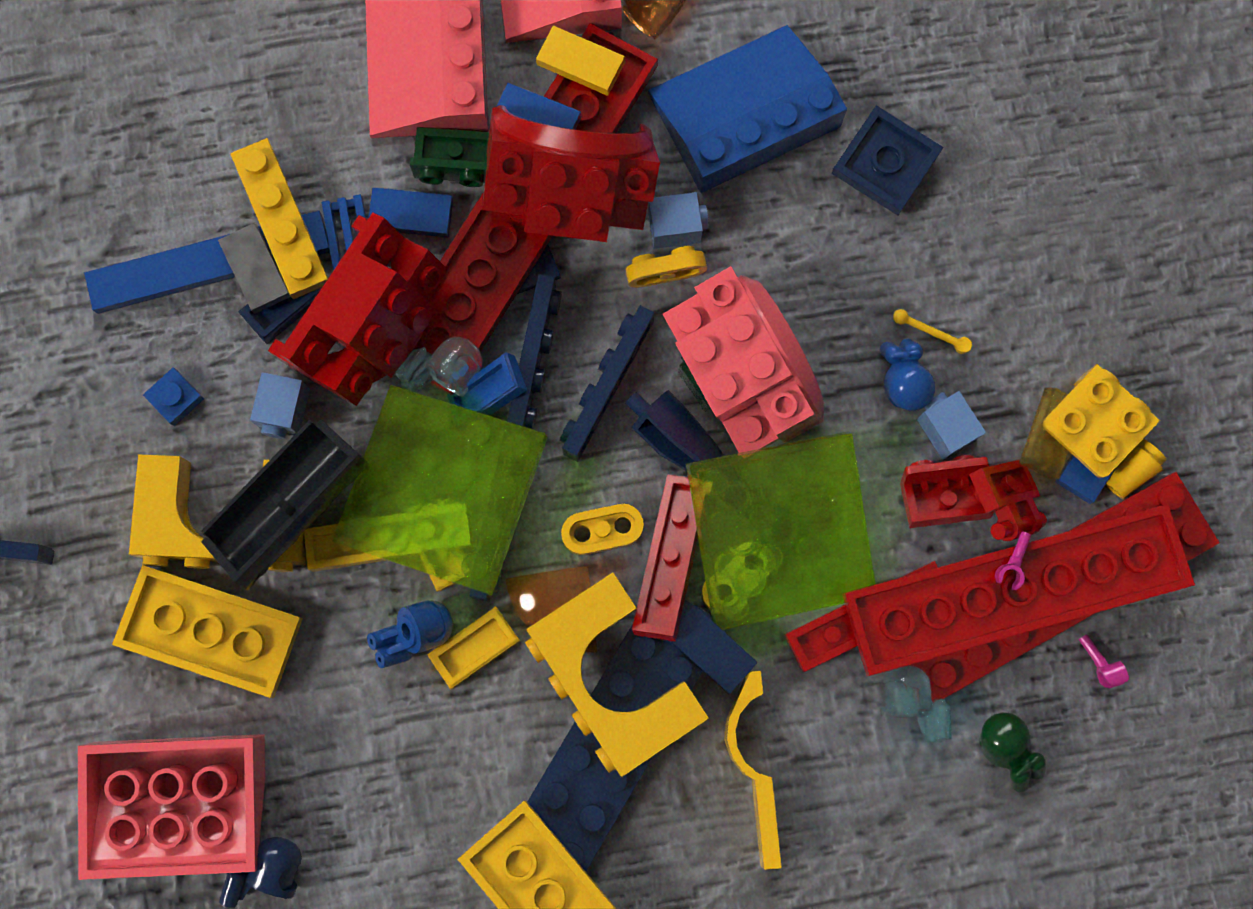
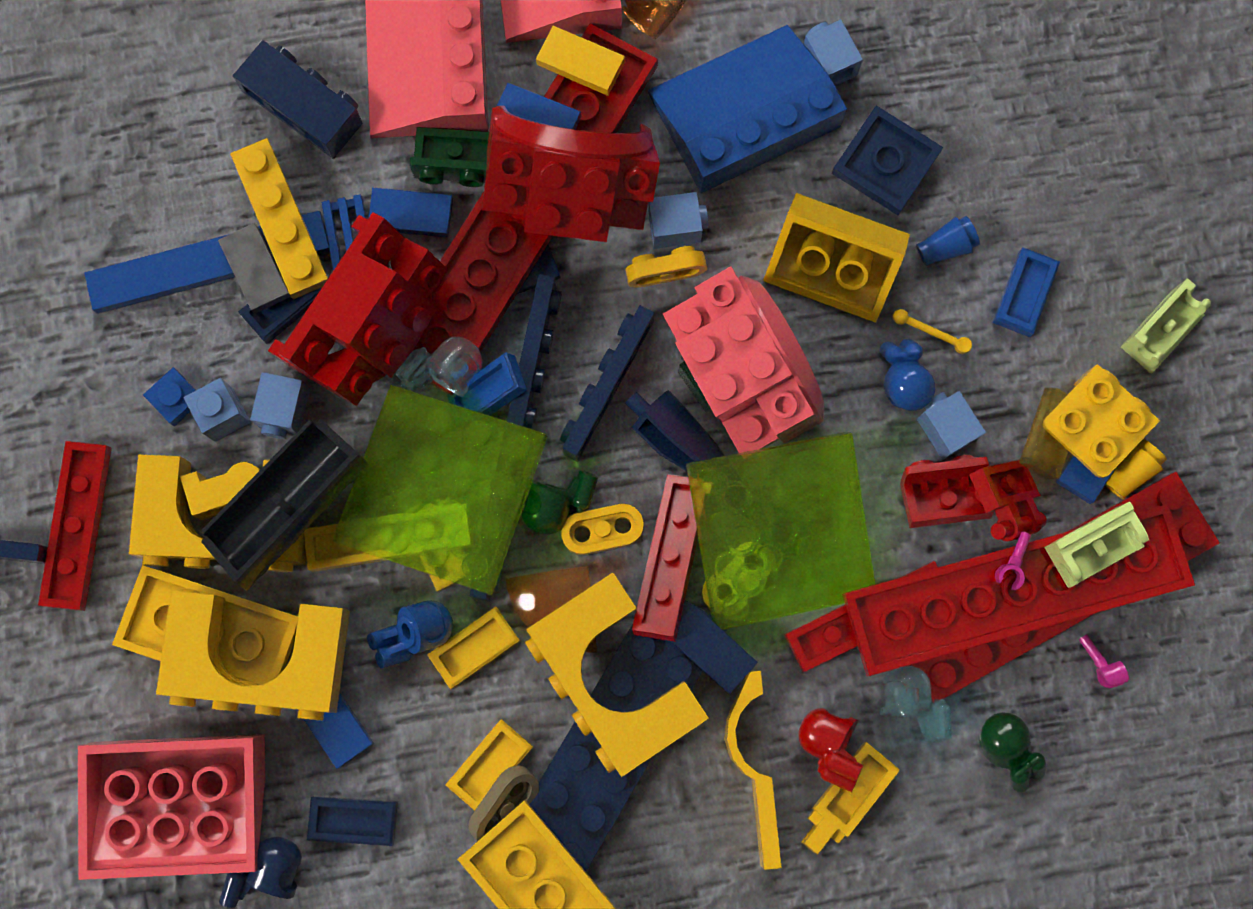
none -> red plate [38,441,112,611]
none -> yellow arch [156,590,350,720]
none -> yellow leg [180,462,260,520]
none -> medium blue brick [183,377,251,442]
none -> dark blue brick [233,40,363,159]
none -> blue tile [297,692,374,769]
none -> dark blue tile [307,796,398,846]
none -> yellow tile [445,719,534,811]
none -> dark tan plate [468,766,539,841]
none -> dark green piece [521,470,598,535]
none -> yellow slope [763,193,910,323]
none -> red piece [798,708,863,793]
none -> yellow hinge [801,742,900,854]
none -> medium blue brick [803,19,863,86]
none -> blue cone [916,216,980,266]
none -> blue tile [992,247,1060,337]
none -> yellowish green hinge [1044,502,1149,588]
none -> yellowish green hinge [1121,278,1211,374]

